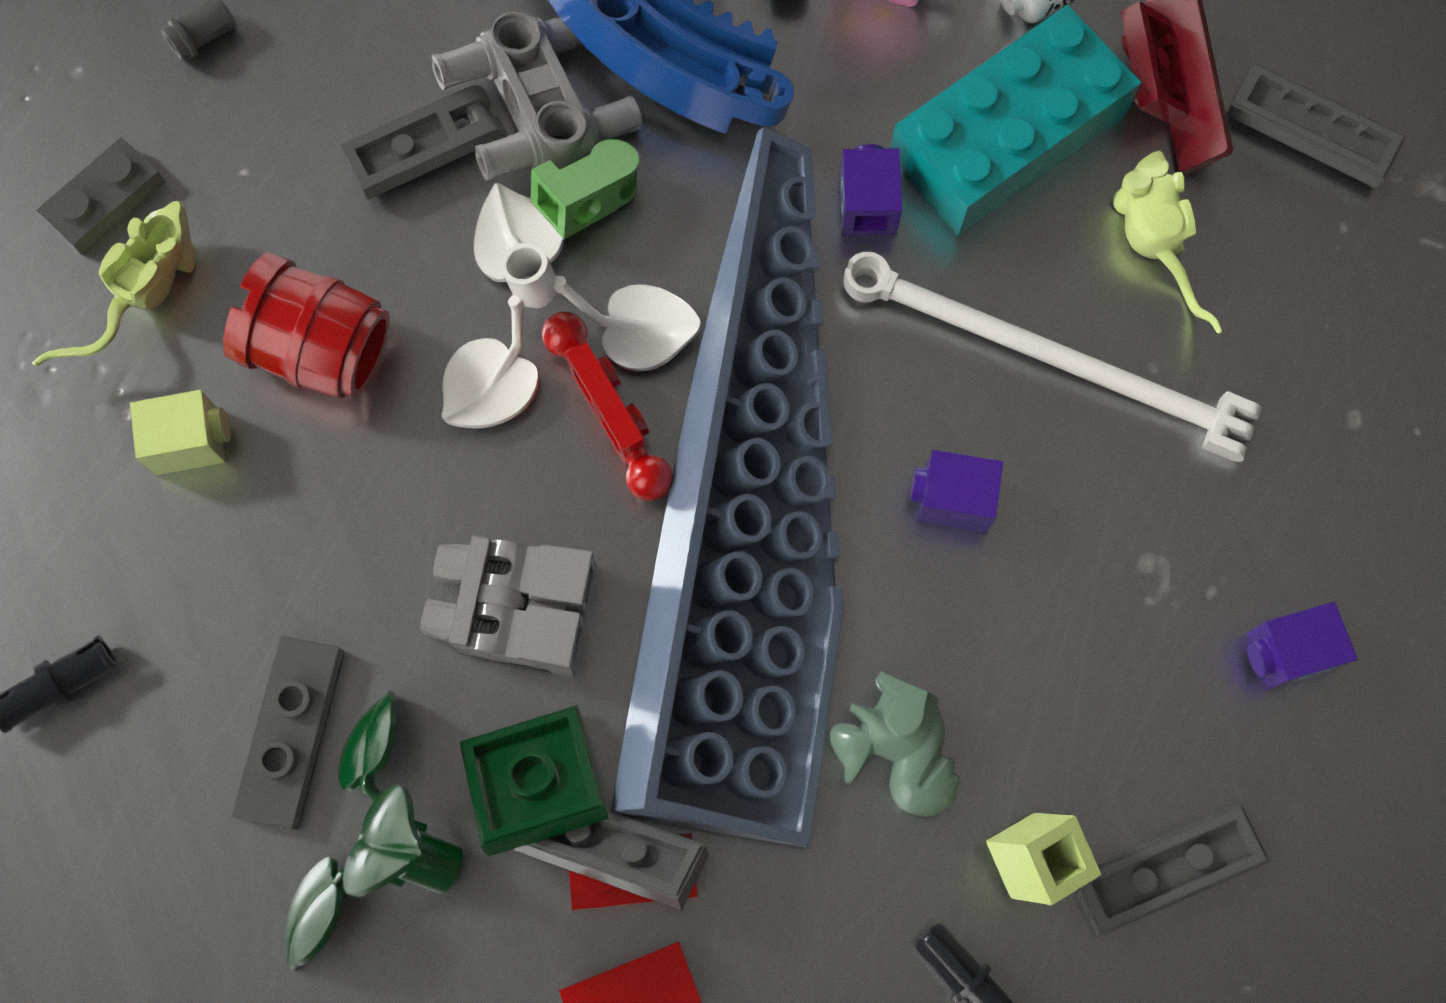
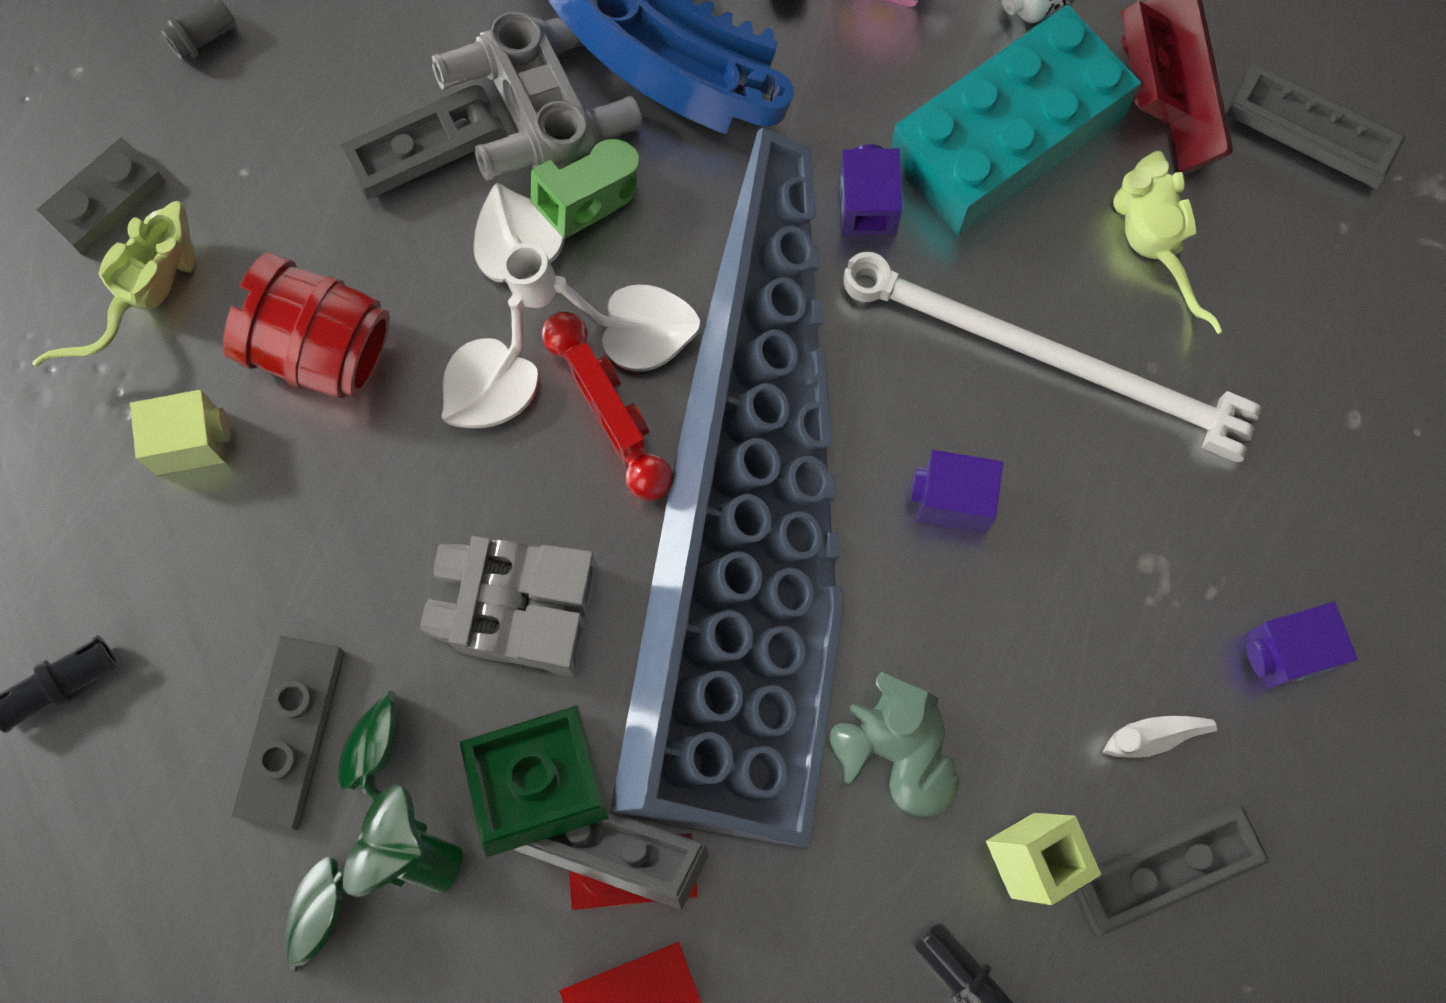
none -> white bar [1102,716,1217,758]

